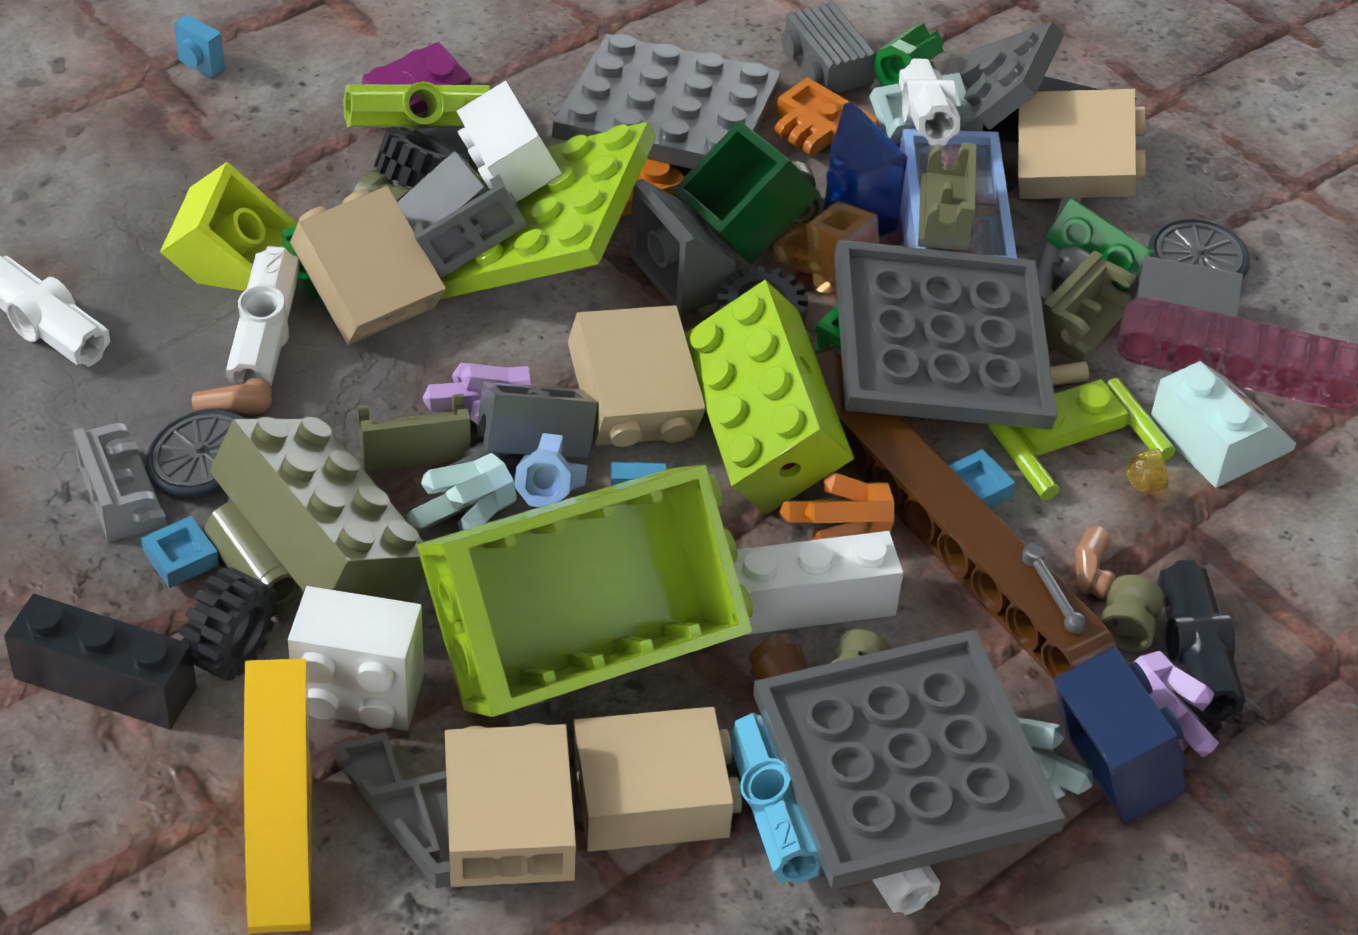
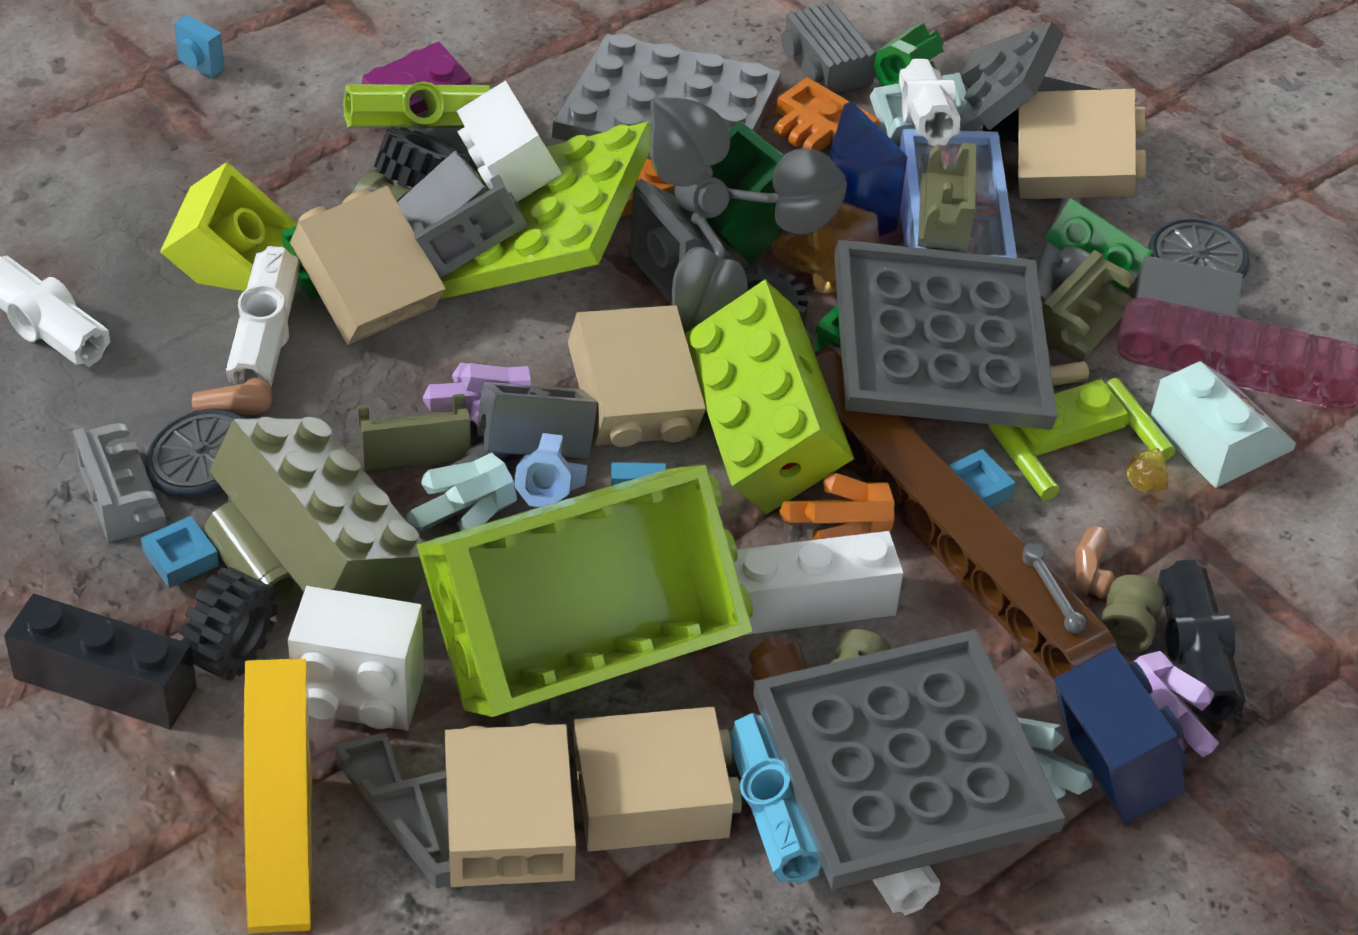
none -> dark grey plant [650,97,847,334]

